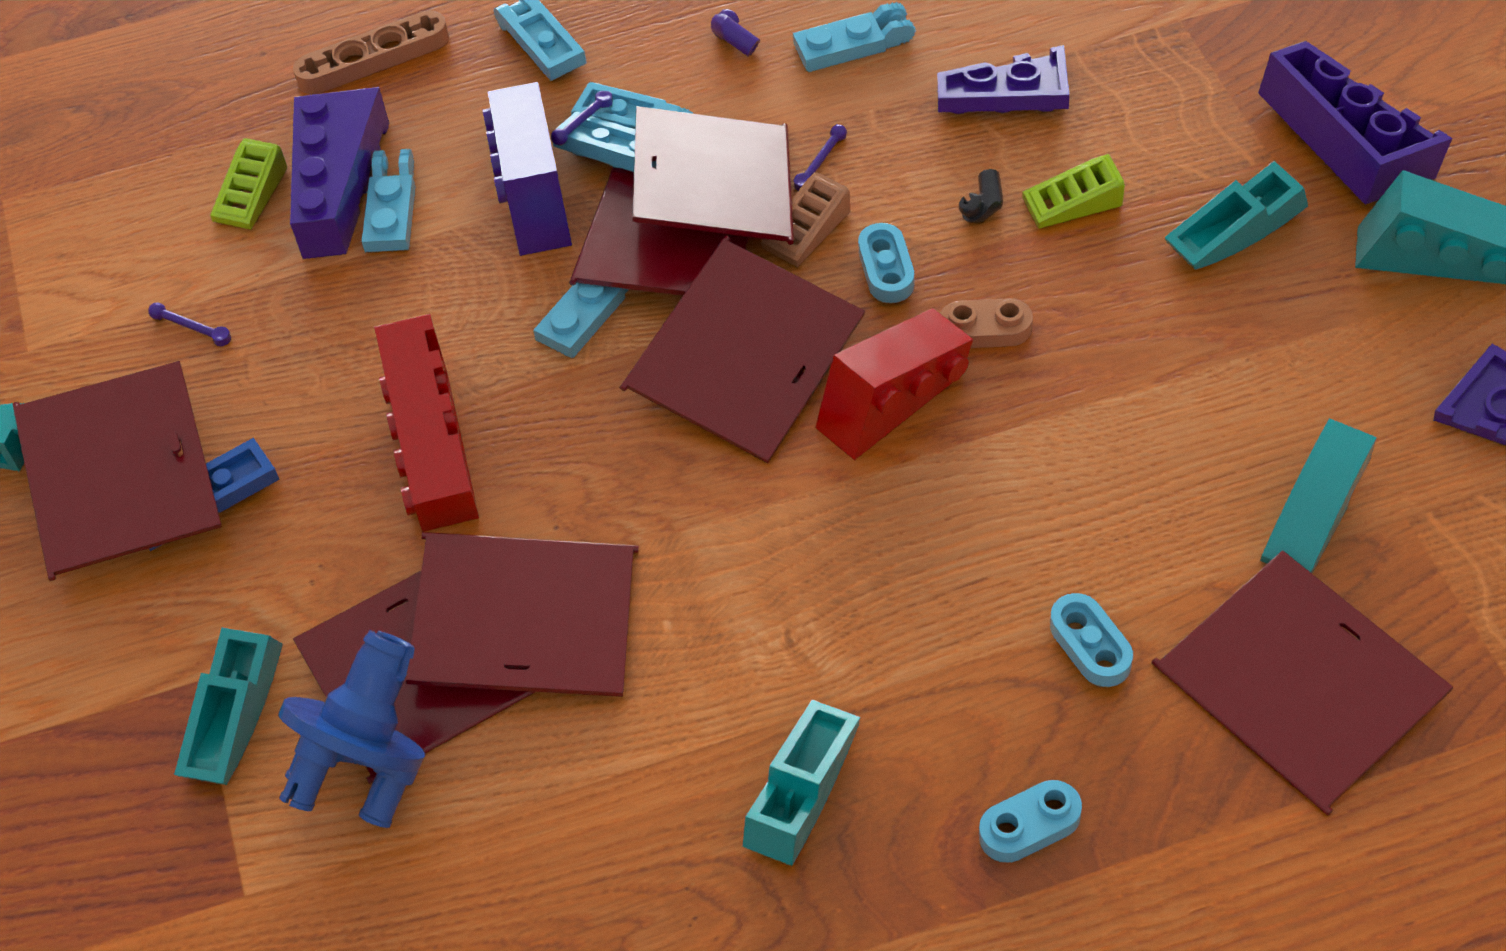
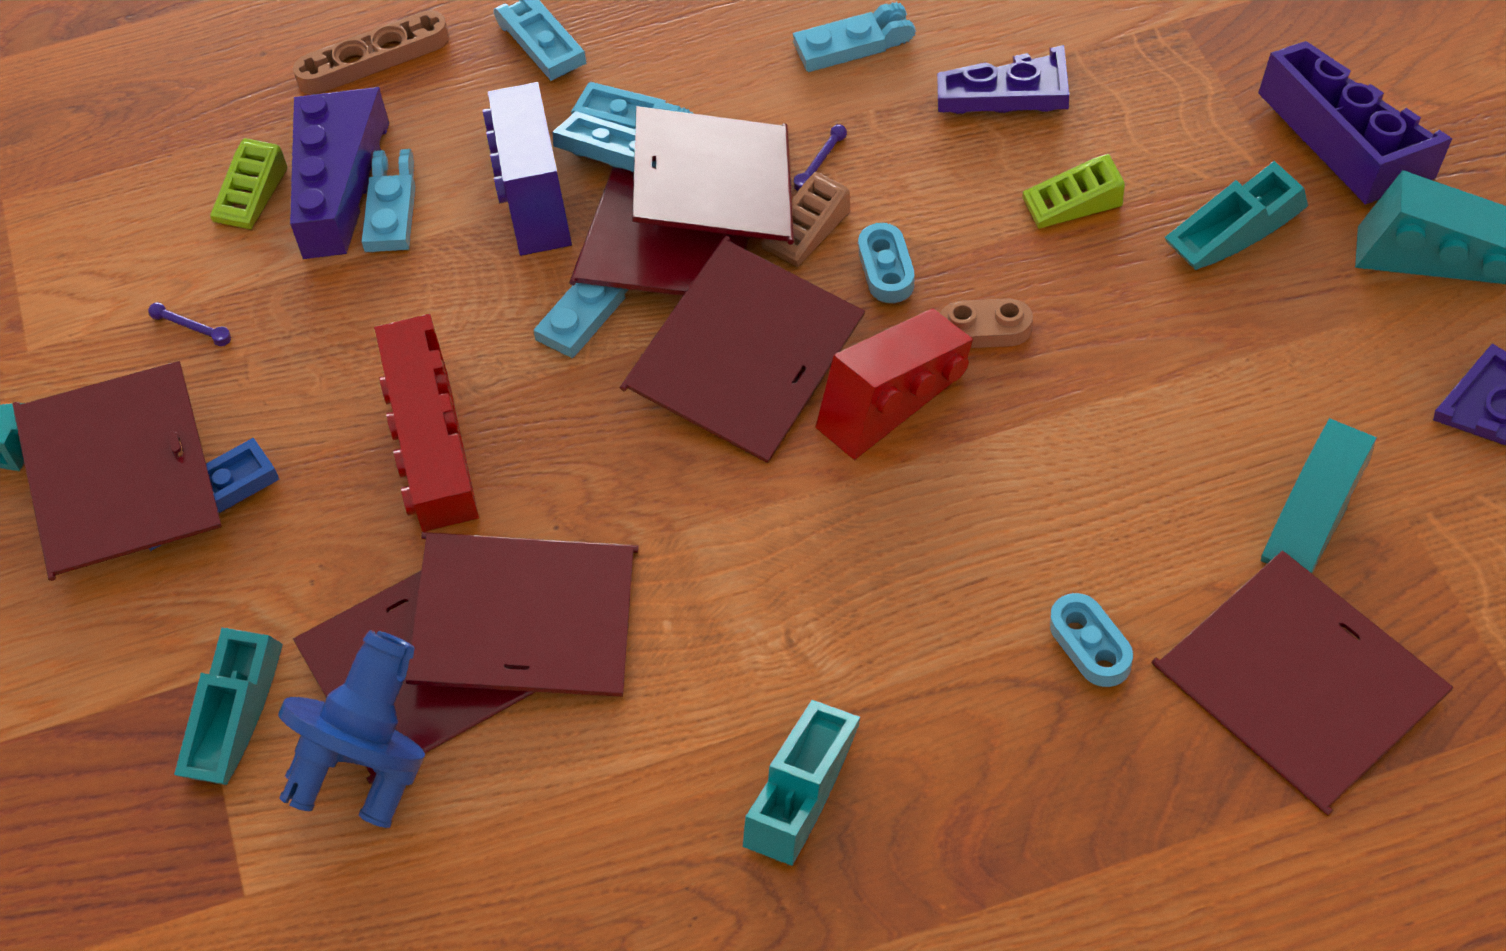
dark purple hinge [551,91,613,146] -> none
dark purple arm [711,9,760,57] -> none
black arm [958,169,1003,223] -> none
medium azure plate [979,780,1082,863] -> none

